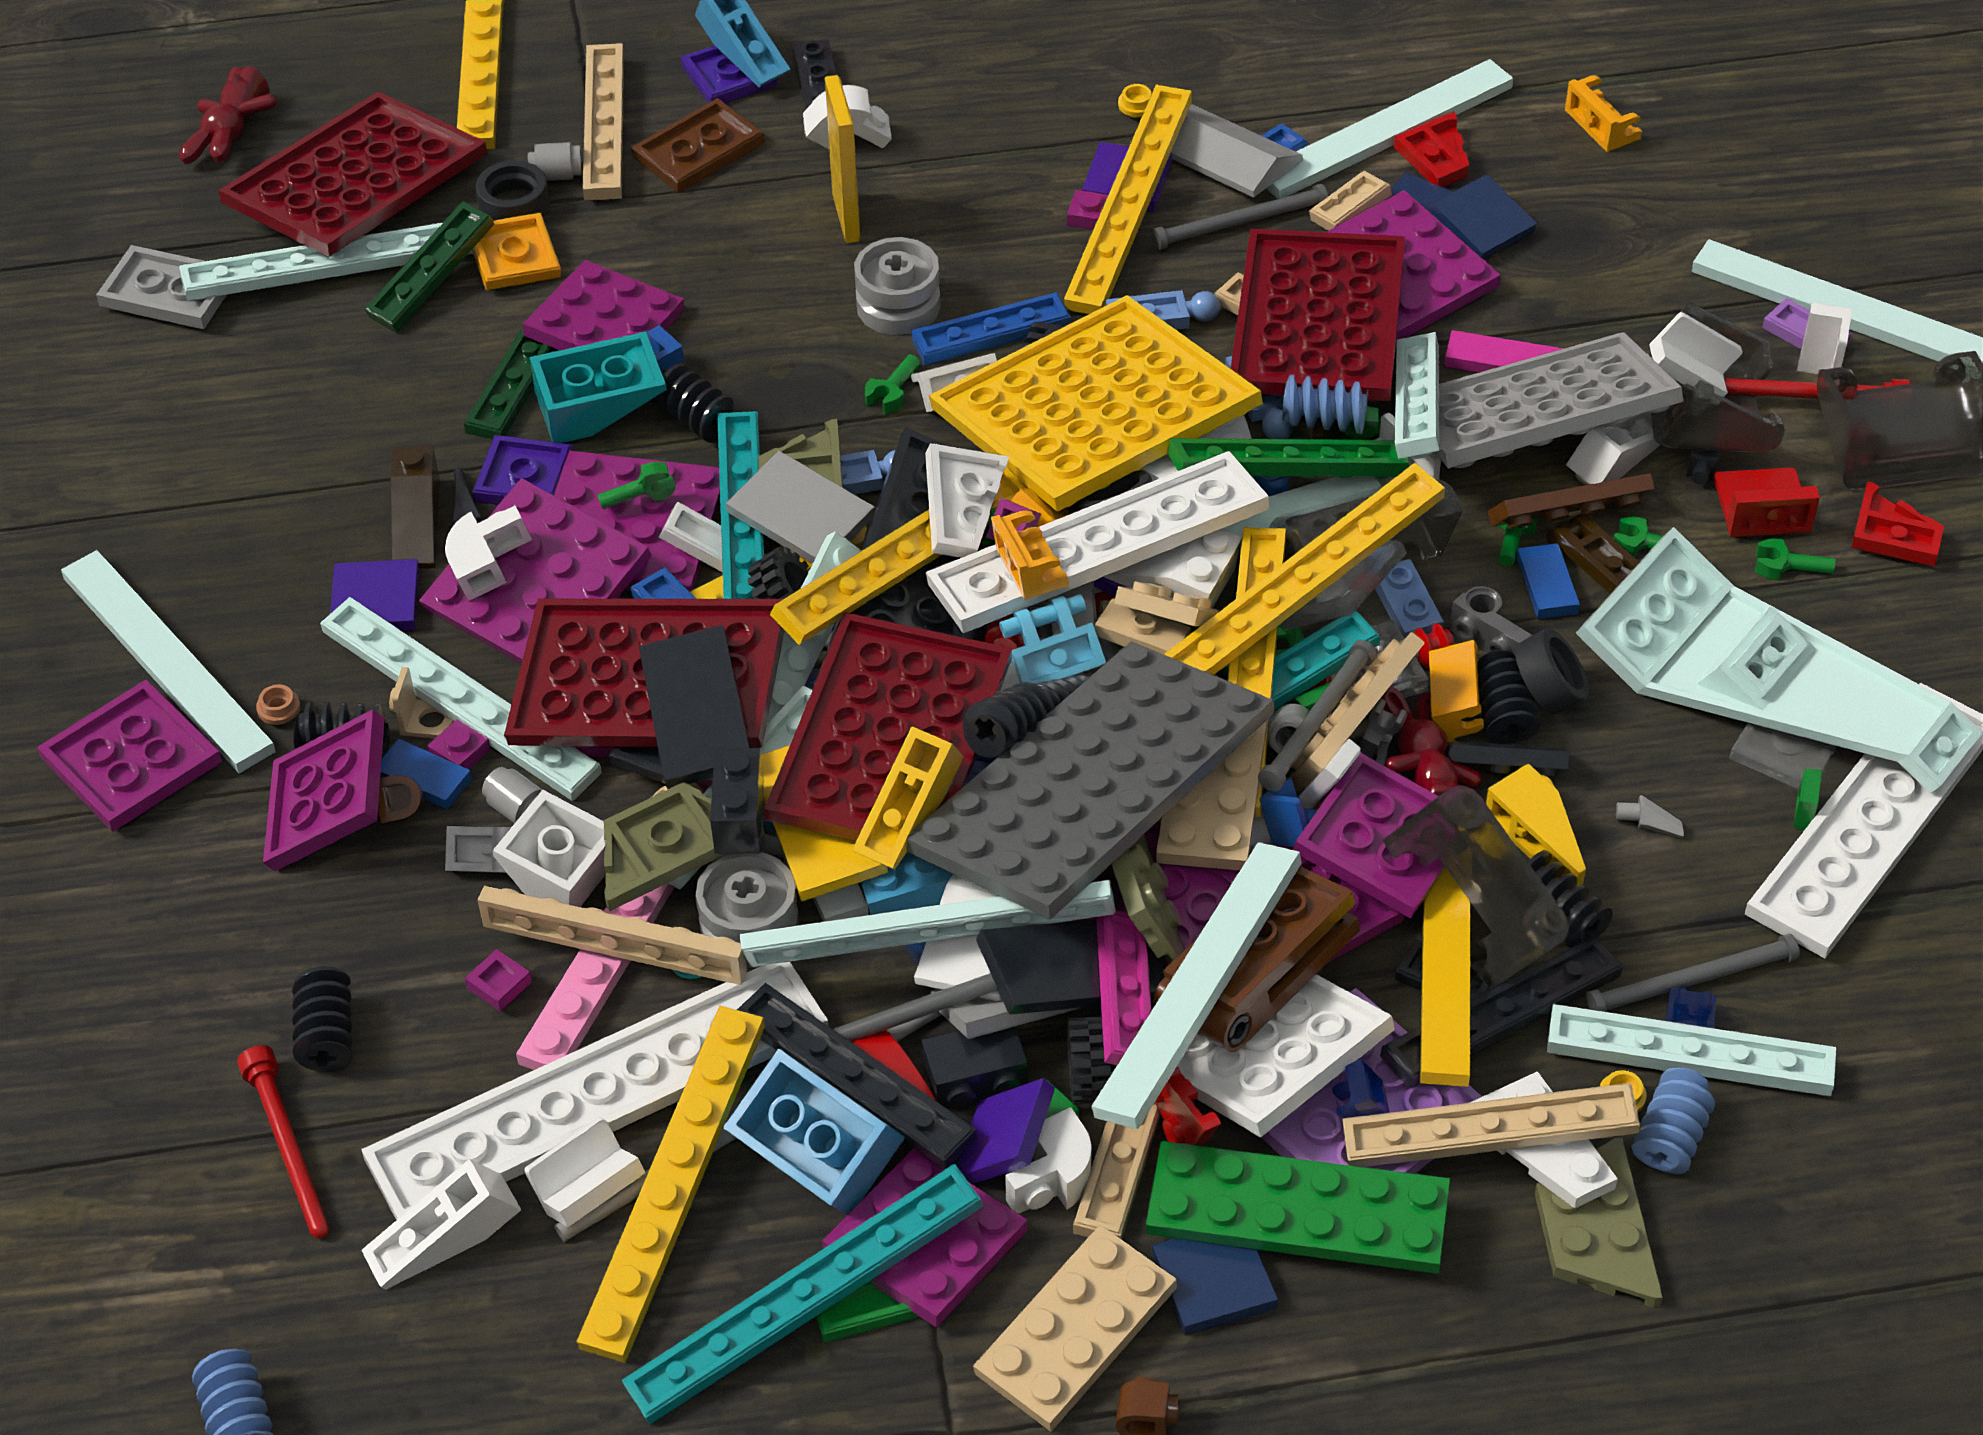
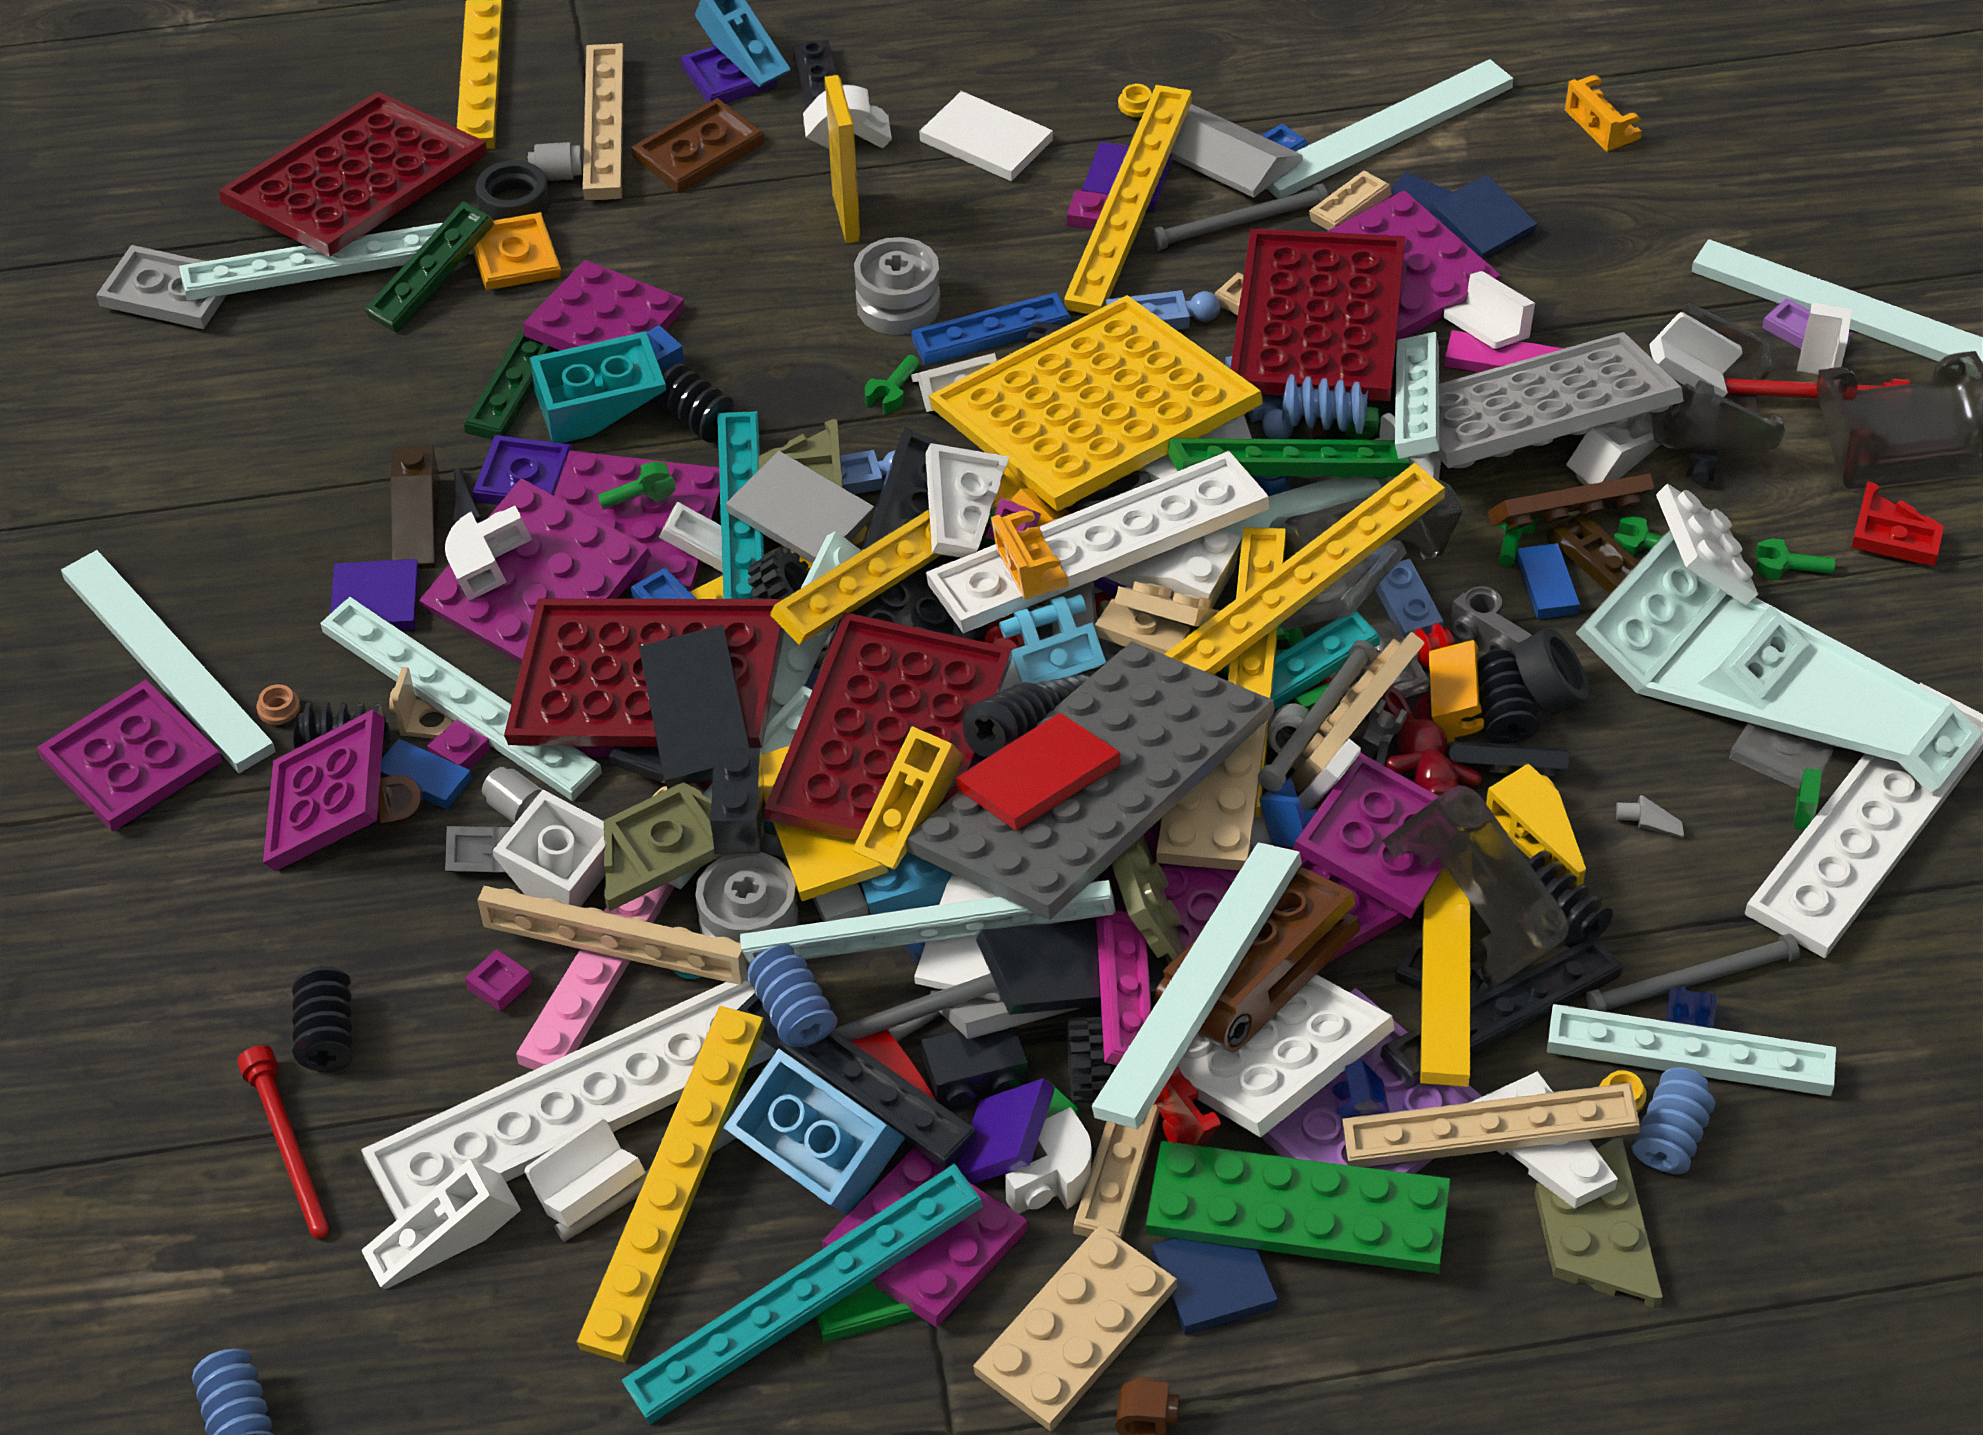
dark red animal [179,66,277,165] -> none
red wing [1394,112,1469,187] -> none
red bracket [1714,467,1820,537] -> none
none -> medium blue piece [747,944,837,1047]
none -> white tile [919,91,1053,181]
none -> red tile [956,713,1121,831]
none -> white panel [1444,271,1535,349]
none -> white plate [1656,484,1758,605]

